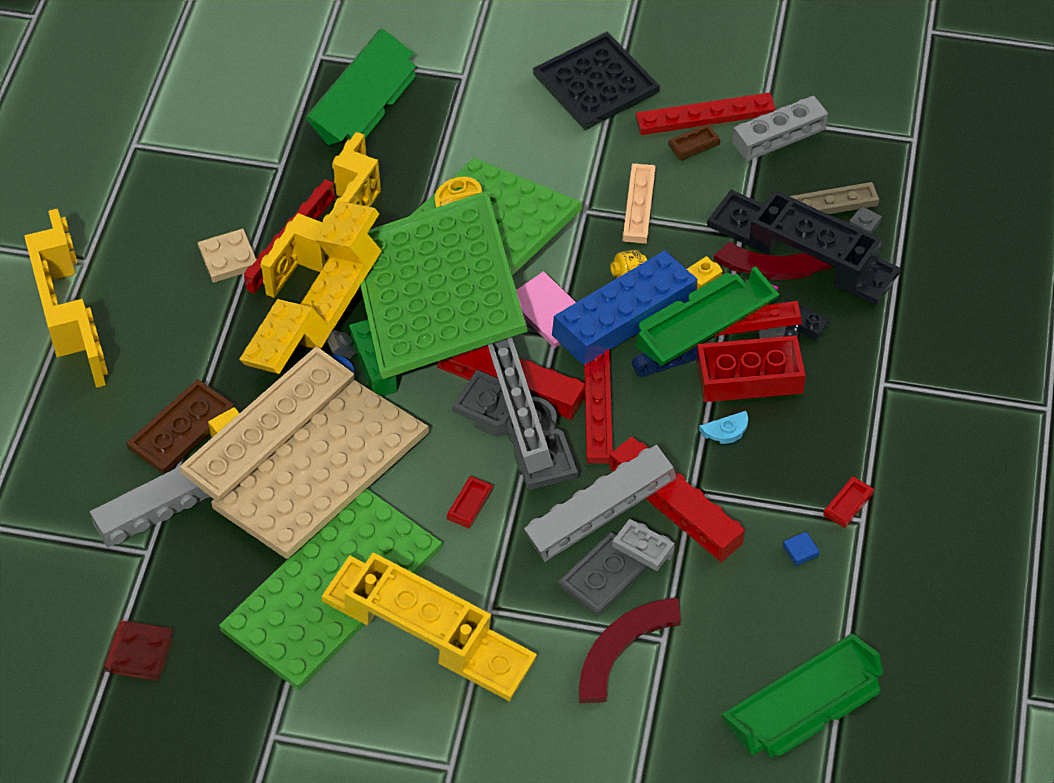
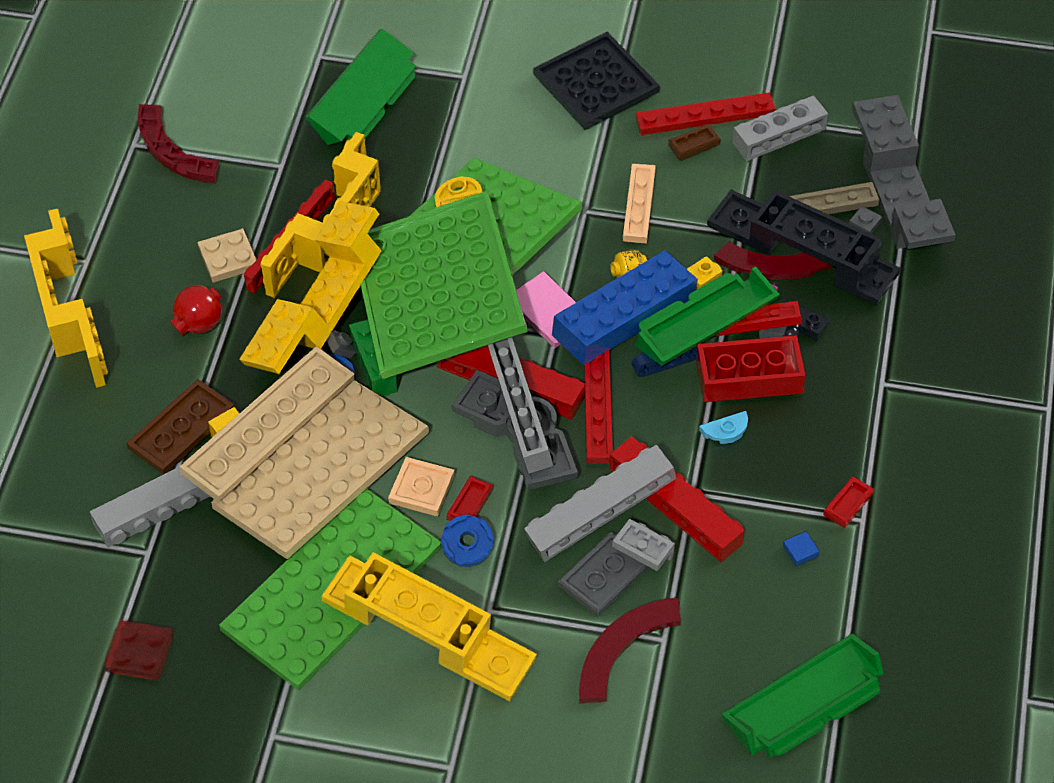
none -> dark red tile [138,104,220,183]
none -> red brick [170,285,222,335]
none -> light nougat plate [388,457,455,517]
none -> blue tile [441,515,494,567]
none -> dark grey bracket [852,95,956,249]

